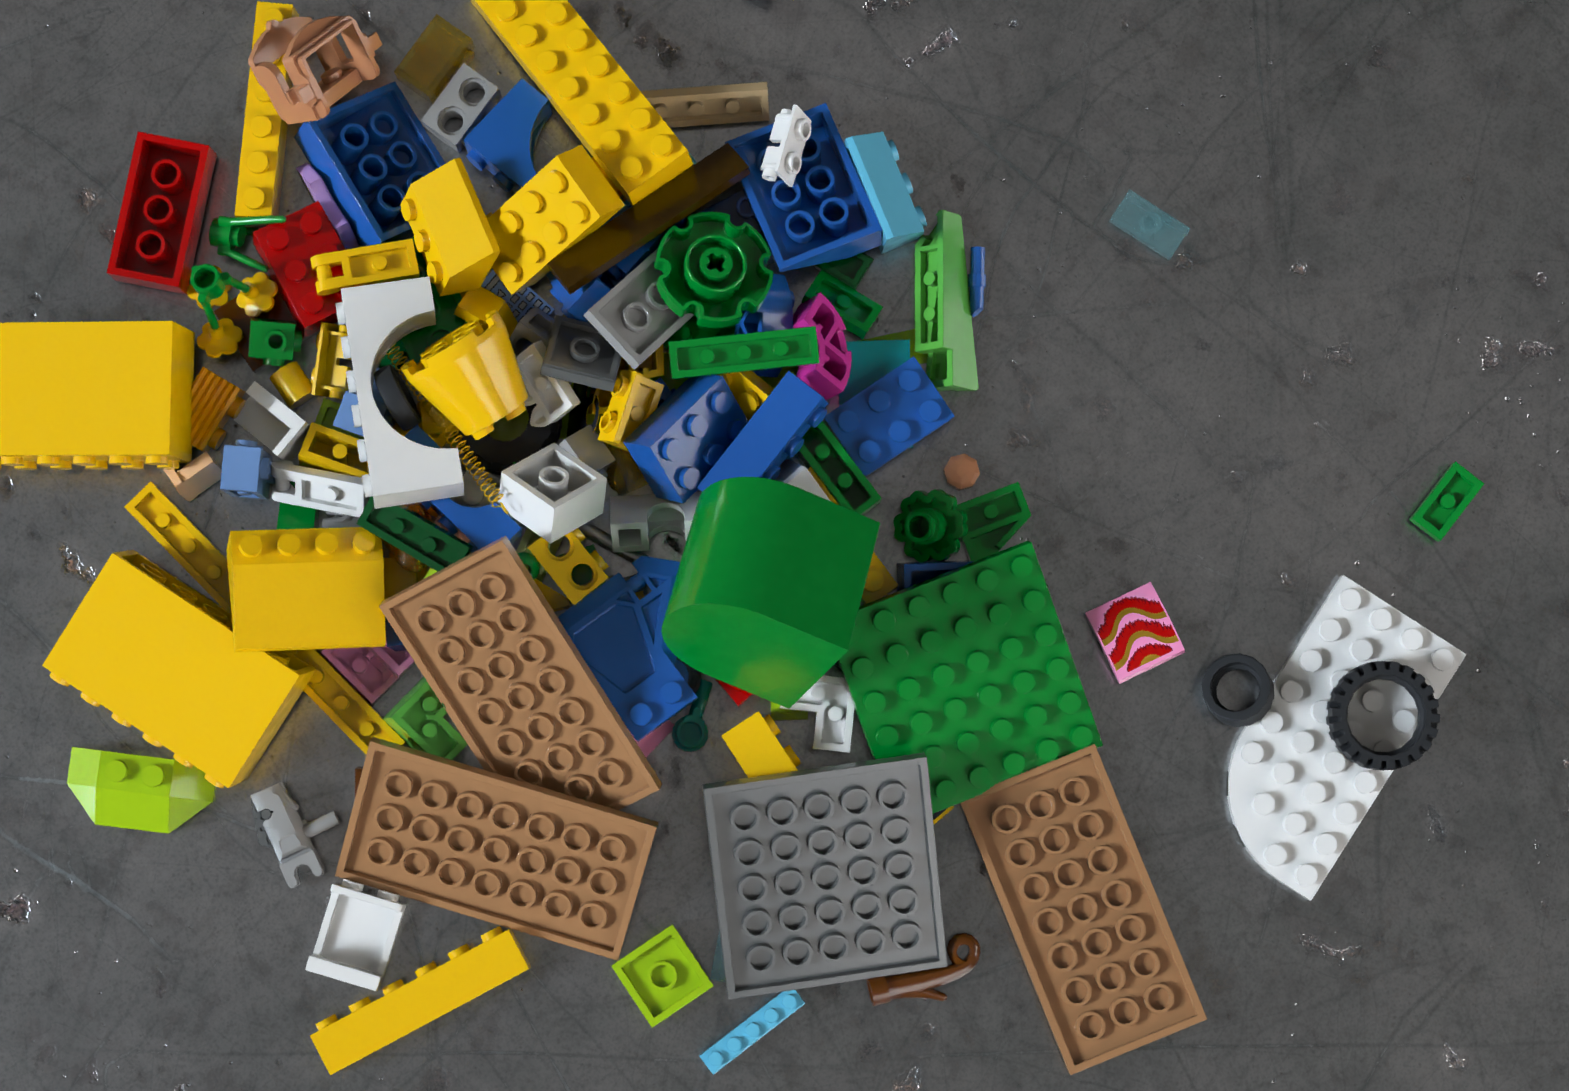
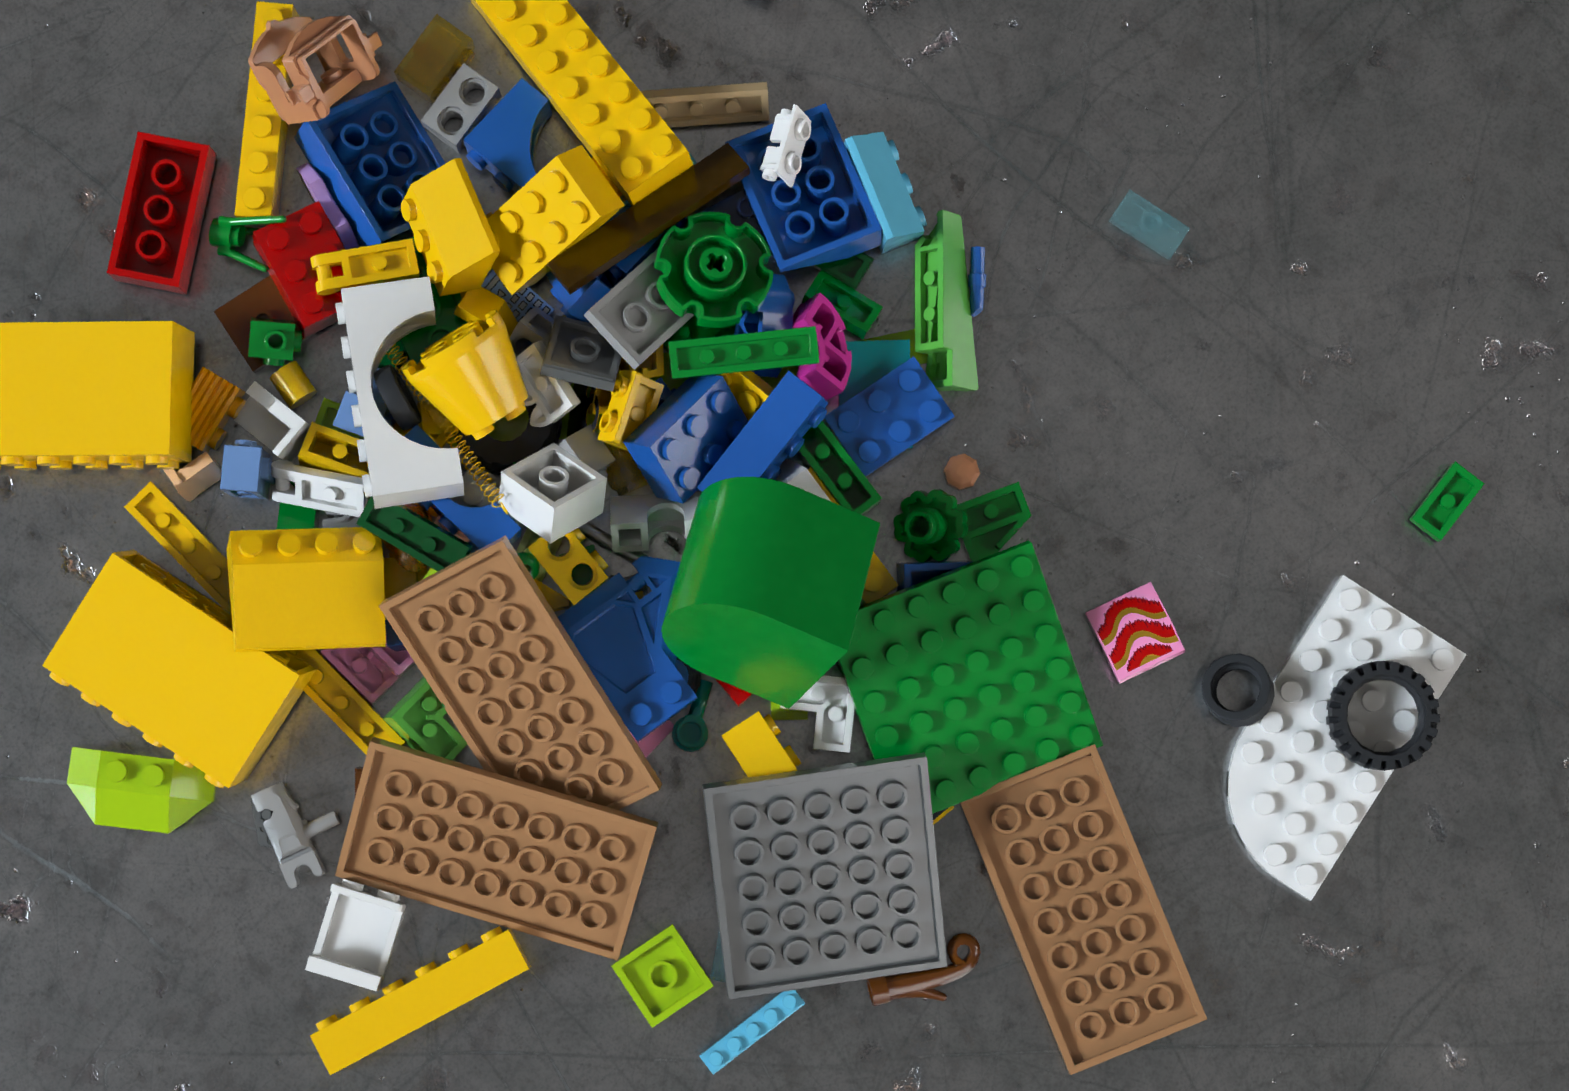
yellow plant [187,264,278,358] -> none
yellow hinge [311,322,351,399] -> none

